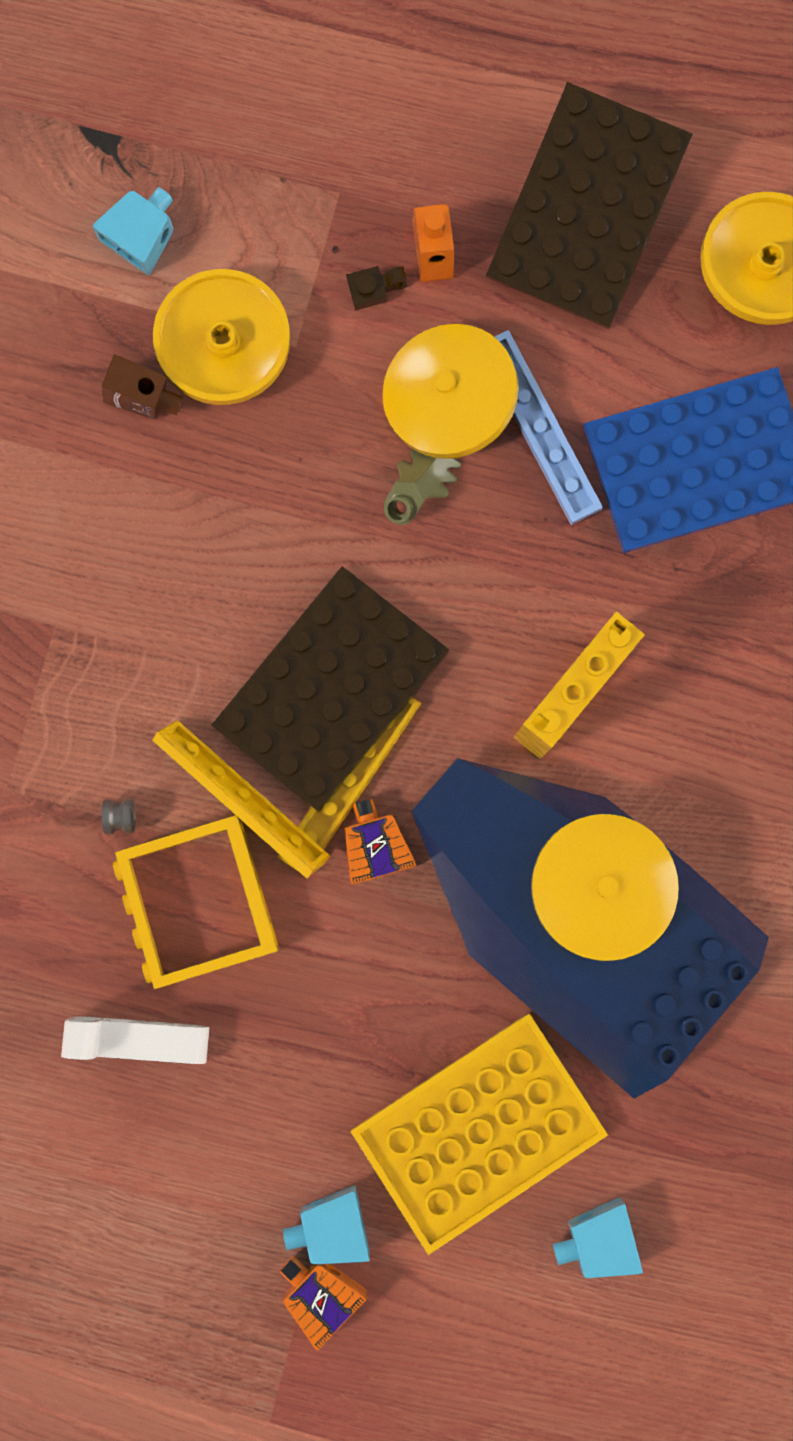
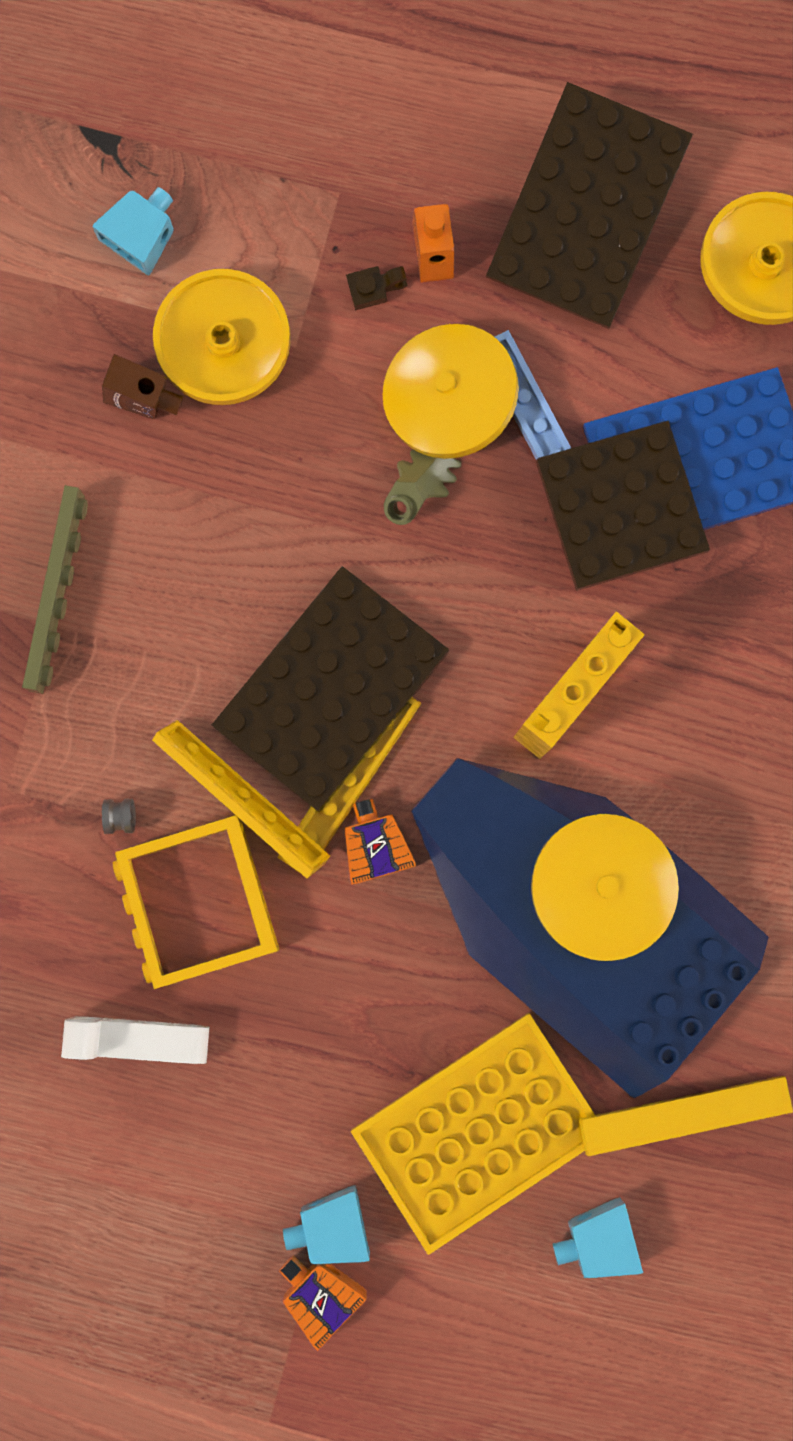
none -> olive plate [22,485,88,694]
none -> dark brown plate [536,420,710,591]
none -> yellow tile [579,1076,793,1156]

